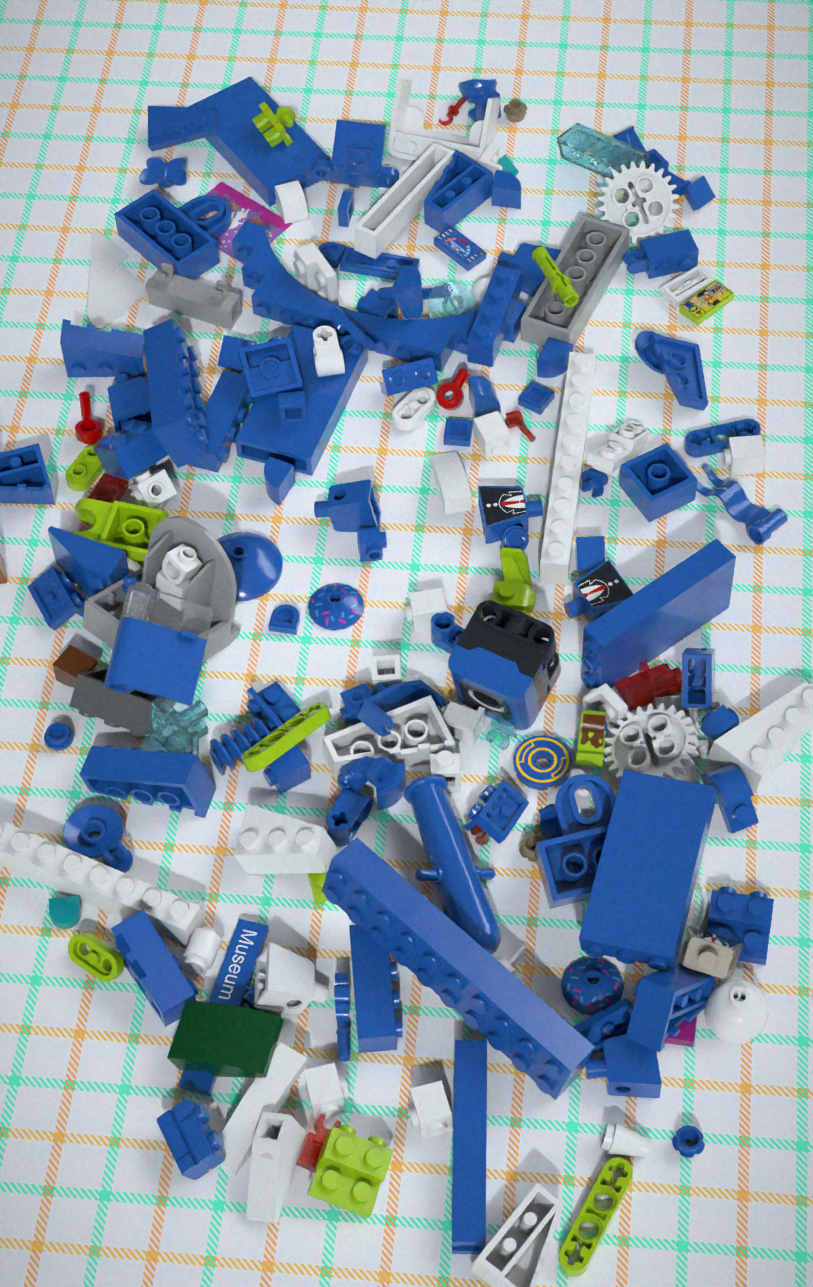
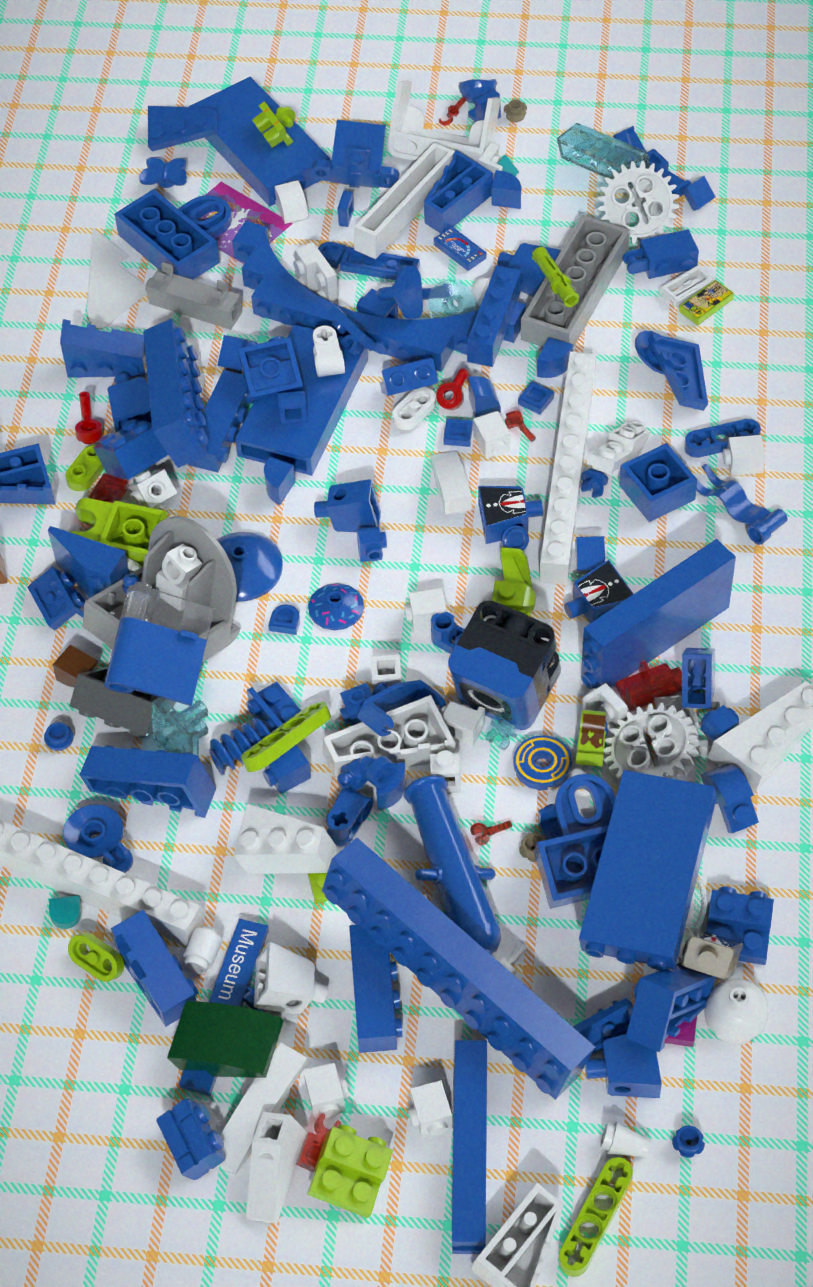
blue piece [334,972,351,1062] -> none
blue bracket [463,779,530,844] -> none
blue dish [561,958,624,1016] -> none

